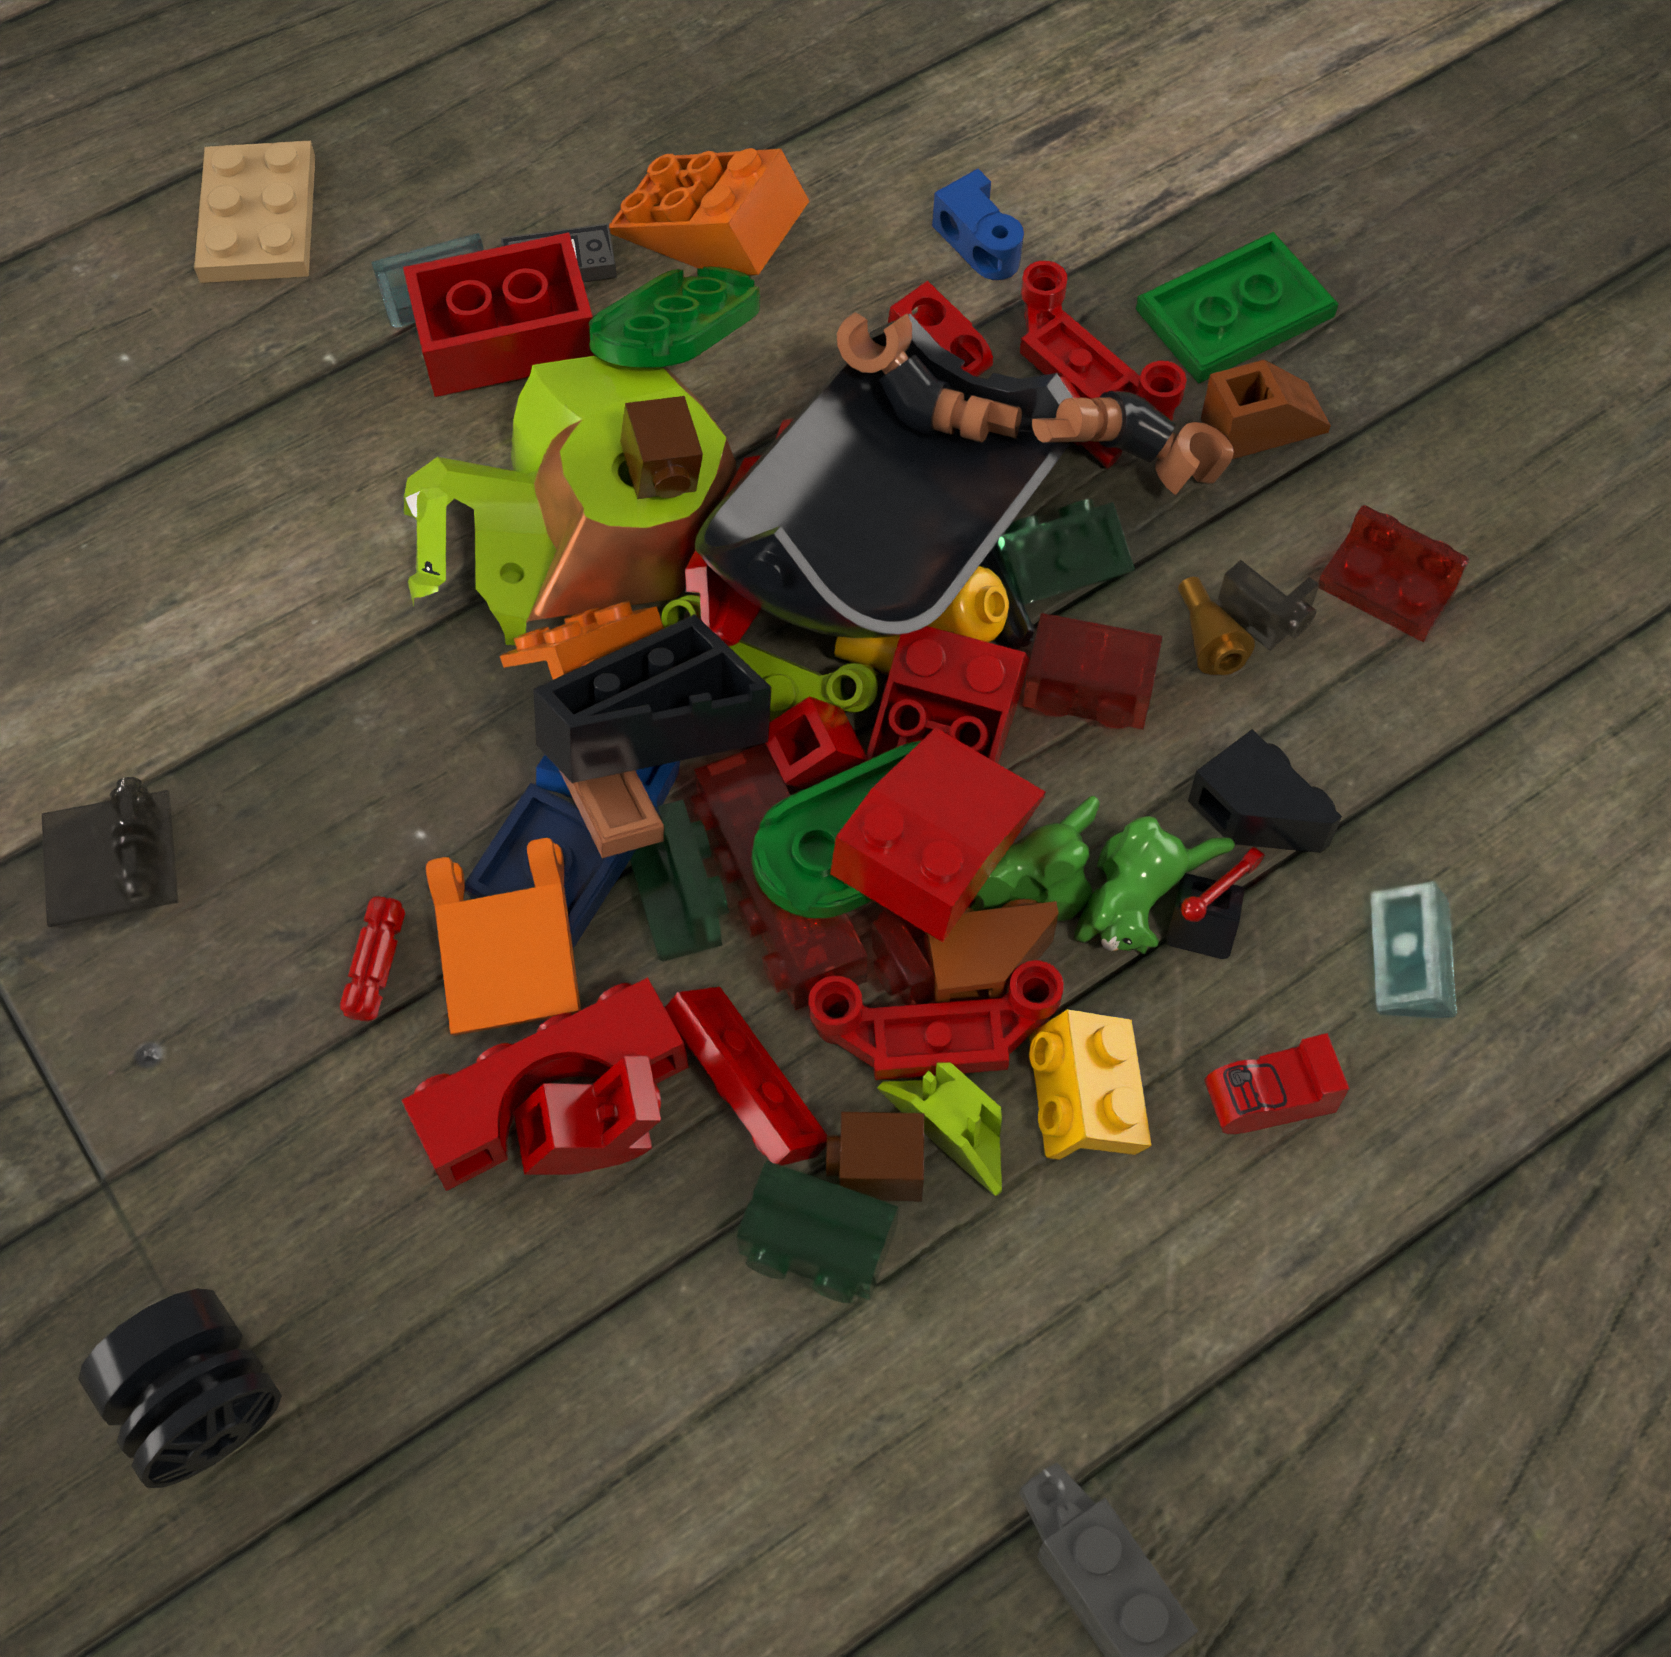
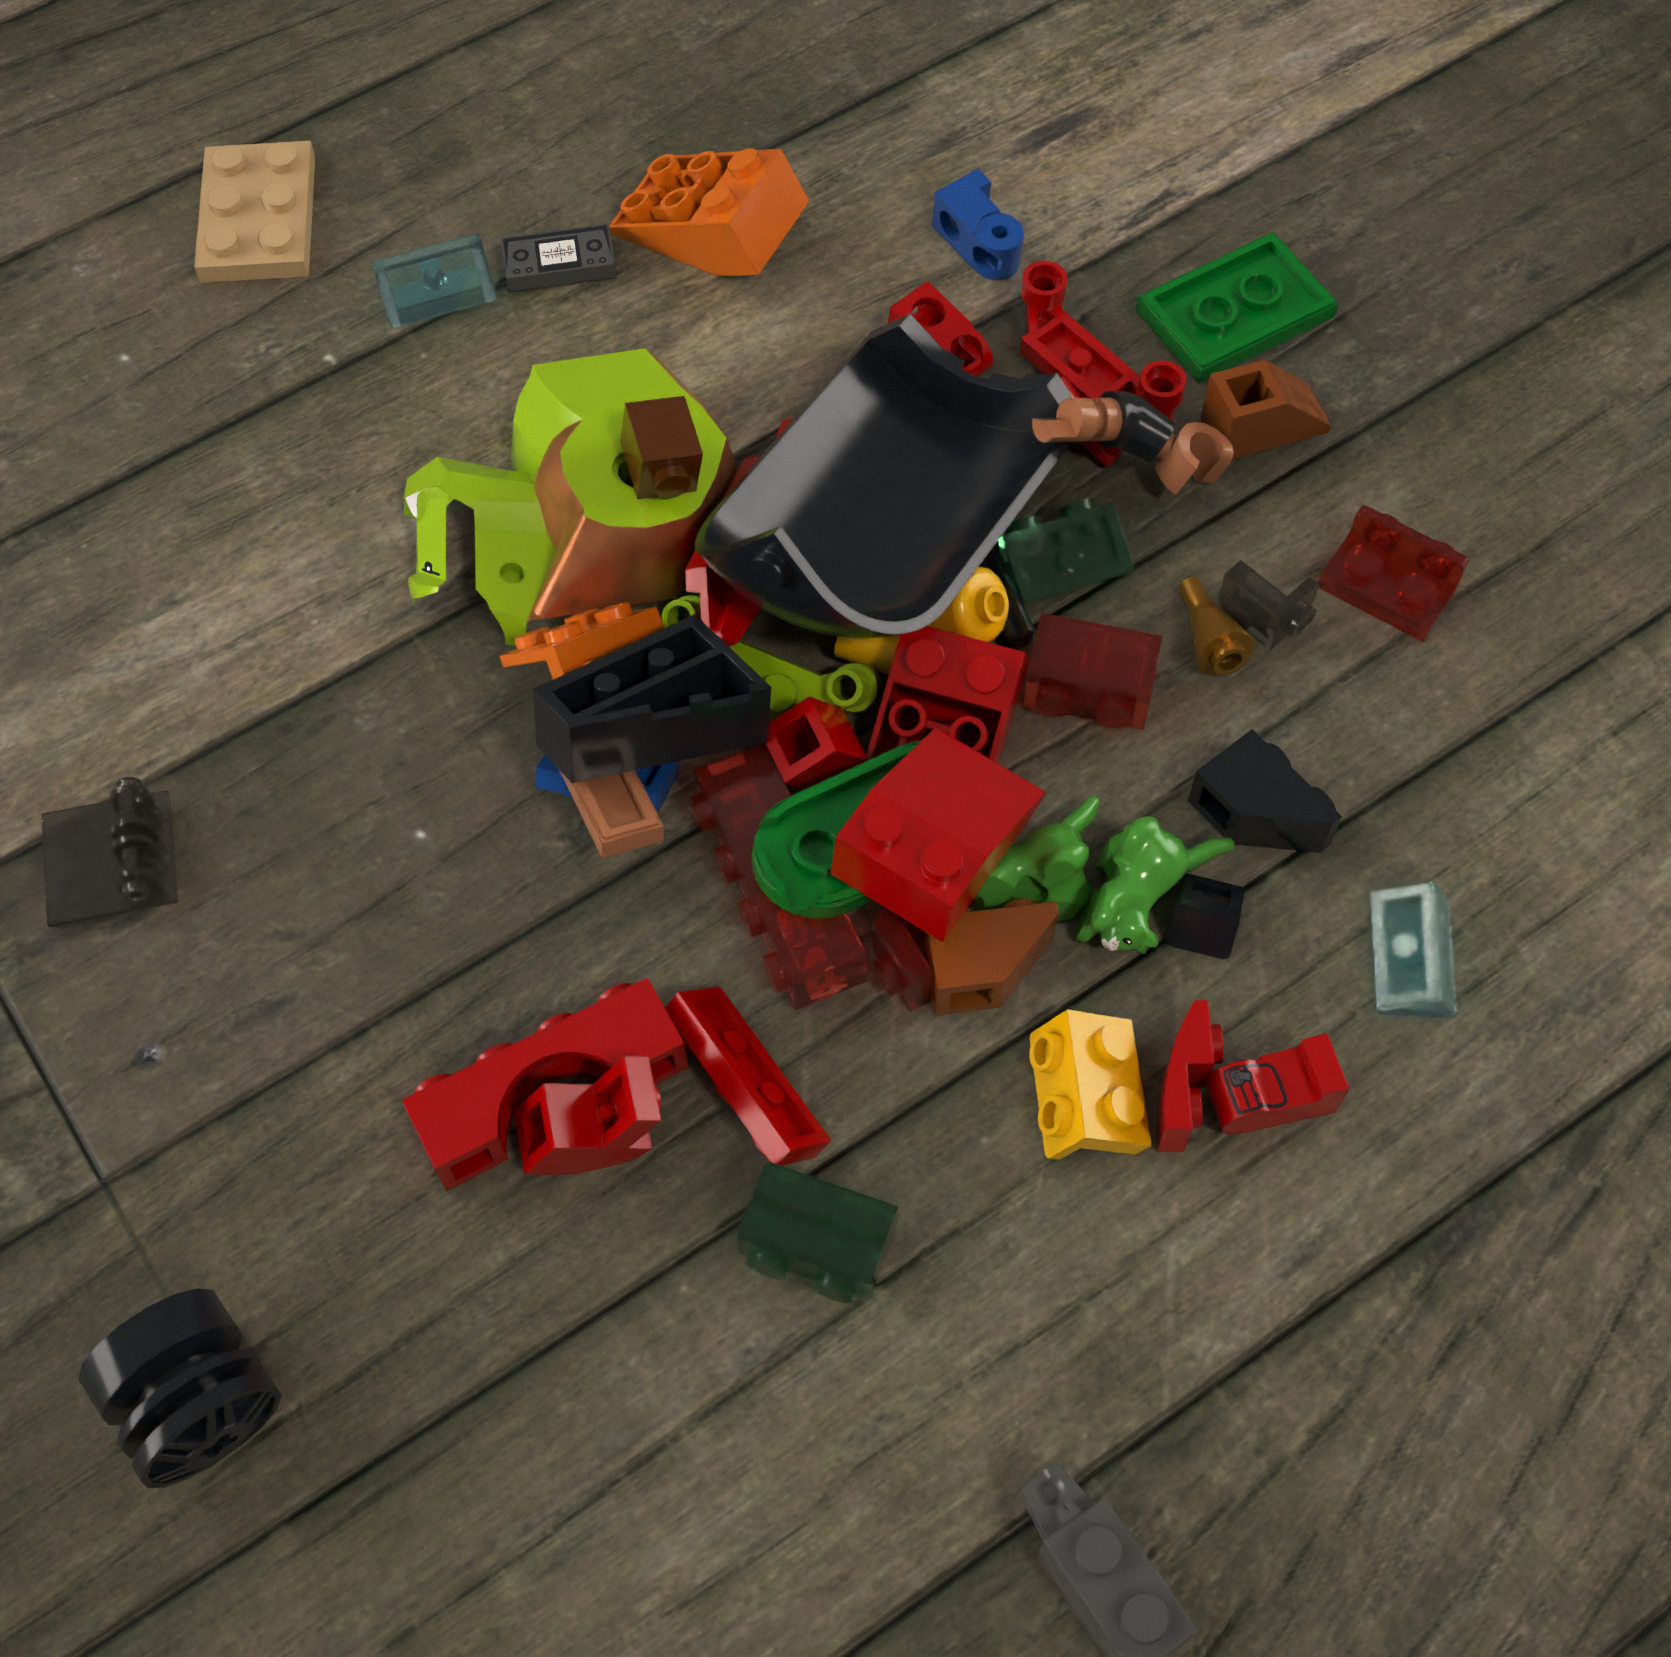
red axle [340,896,405,1022] -> none
red brick [403,233,596,397] -> none
orange flag [426,838,581,1036] -> none
dark blue plate [464,783,637,949] -> none
green tile [589,266,760,368] -> none
clear green bracket [630,800,729,961] -> none
red plate [809,960,1064,1080] -> none
reddish brown brick [826,1112,924,1202] -> none
nougat piece [837,312,1022,442] -> none
lime piece [877,1062,1002,1196] -> none
red hinge [1181,847,1265,922] -> none
none -> red slope [1156,1000,1224,1152]

